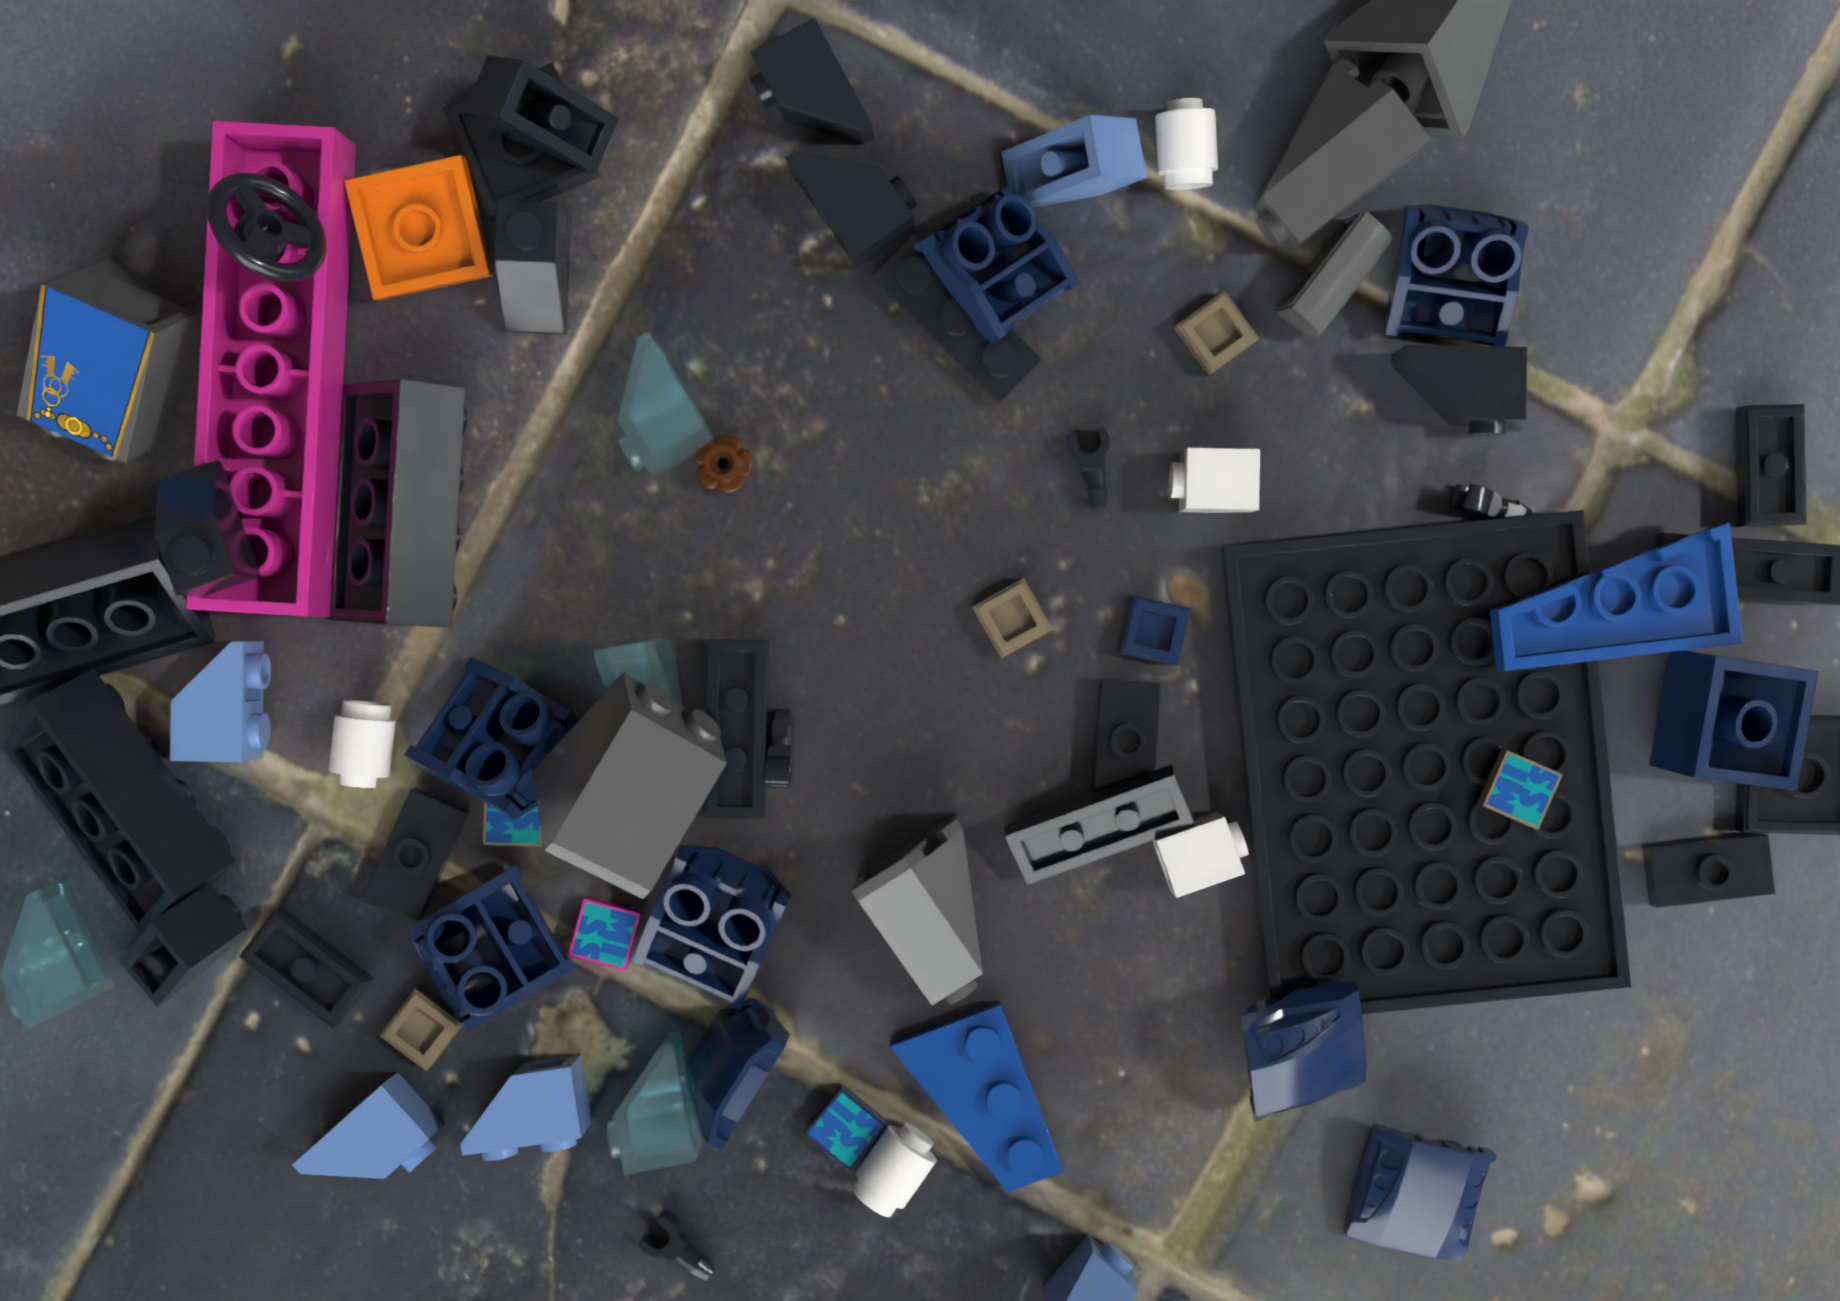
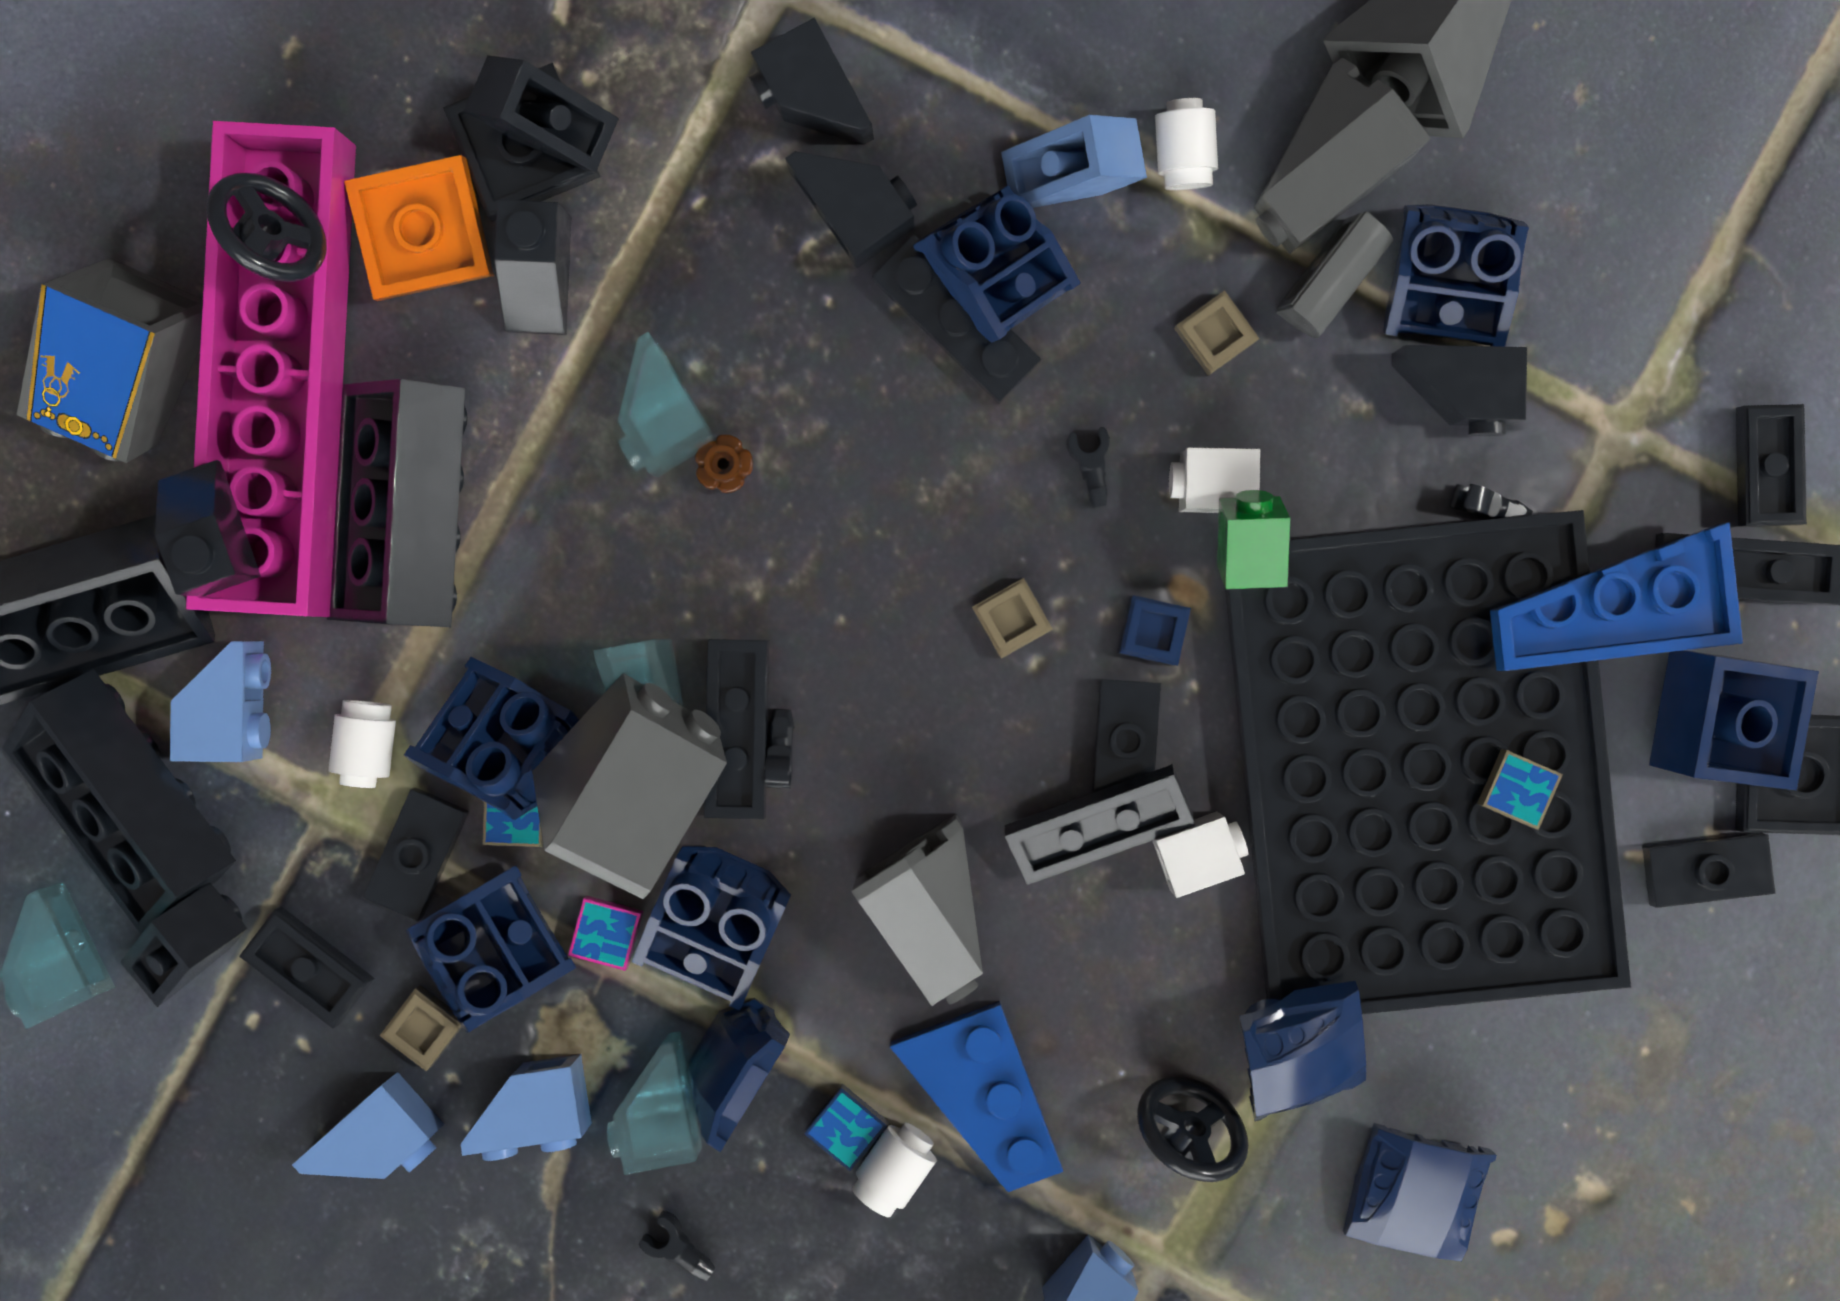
none -> black piece [1137,1077,1249,1182]
none -> brick [1217,490,1290,589]

